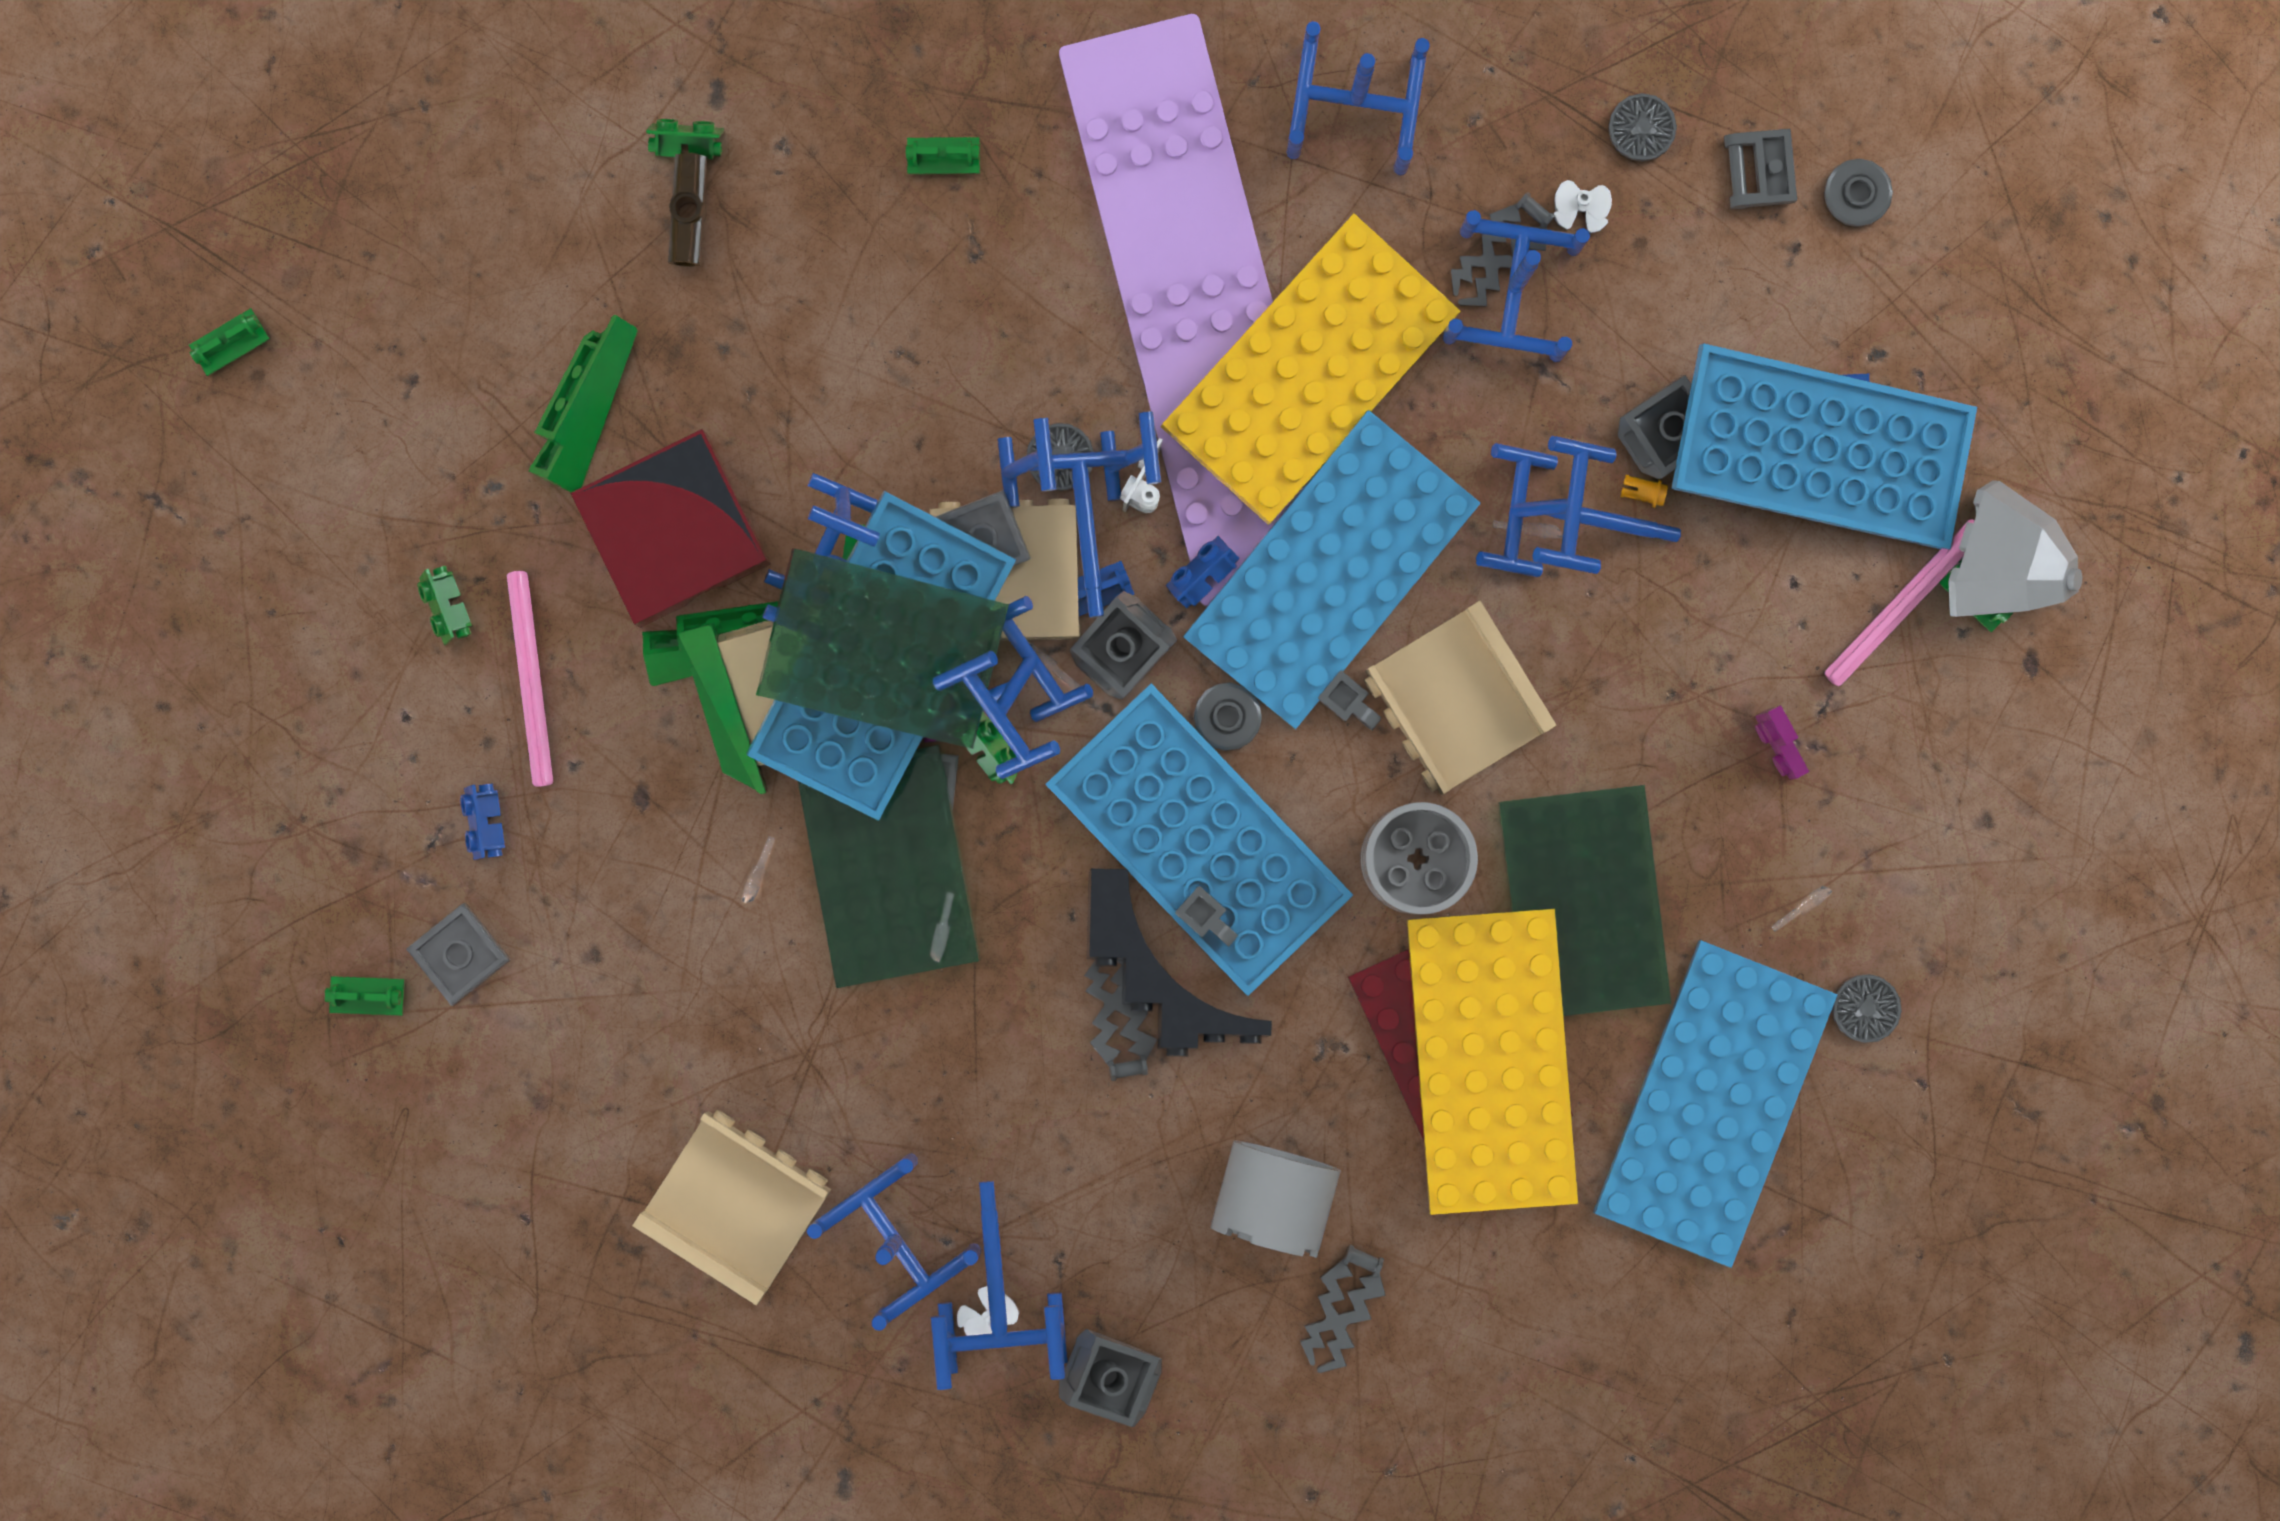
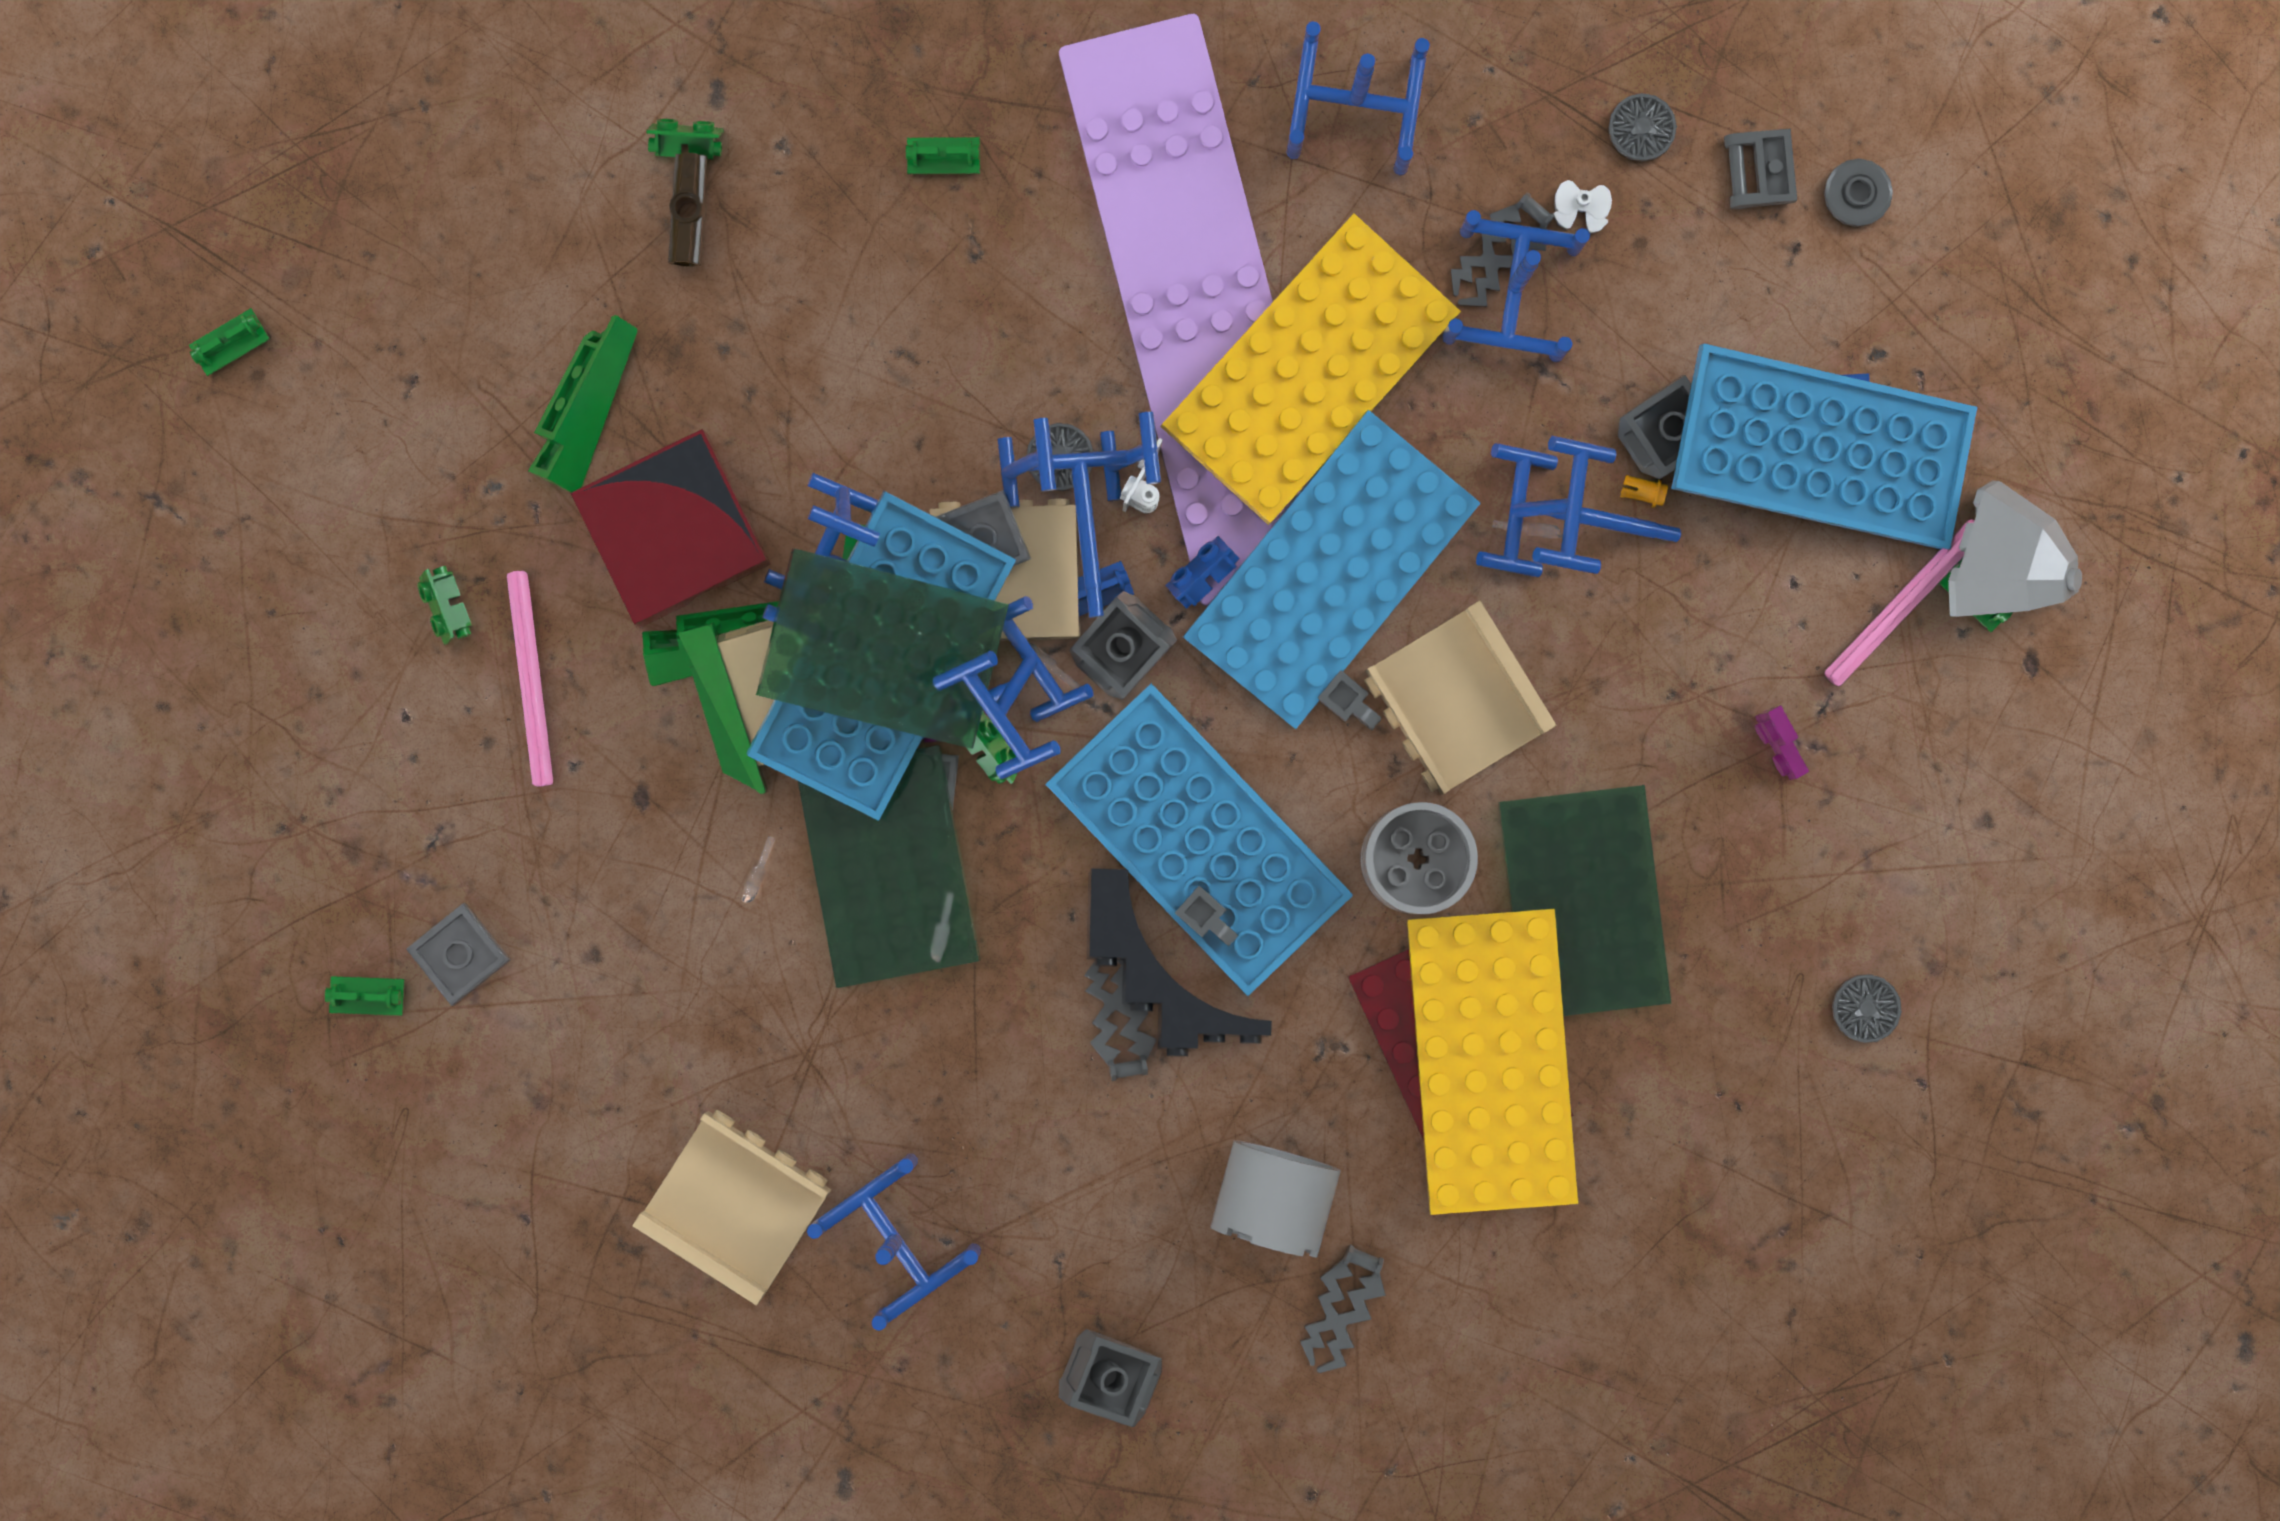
blue hinge [460,783,505,860] -> none
blue piece [931,1181,1068,1390] -> none
white piece [957,1286,1019,1336] -> none
dark grey wheel [1194,683,1262,751] -> none
dark azure plate [1593,940,1838,1268] -> none
clear piece [1771,886,1832,932] -> none

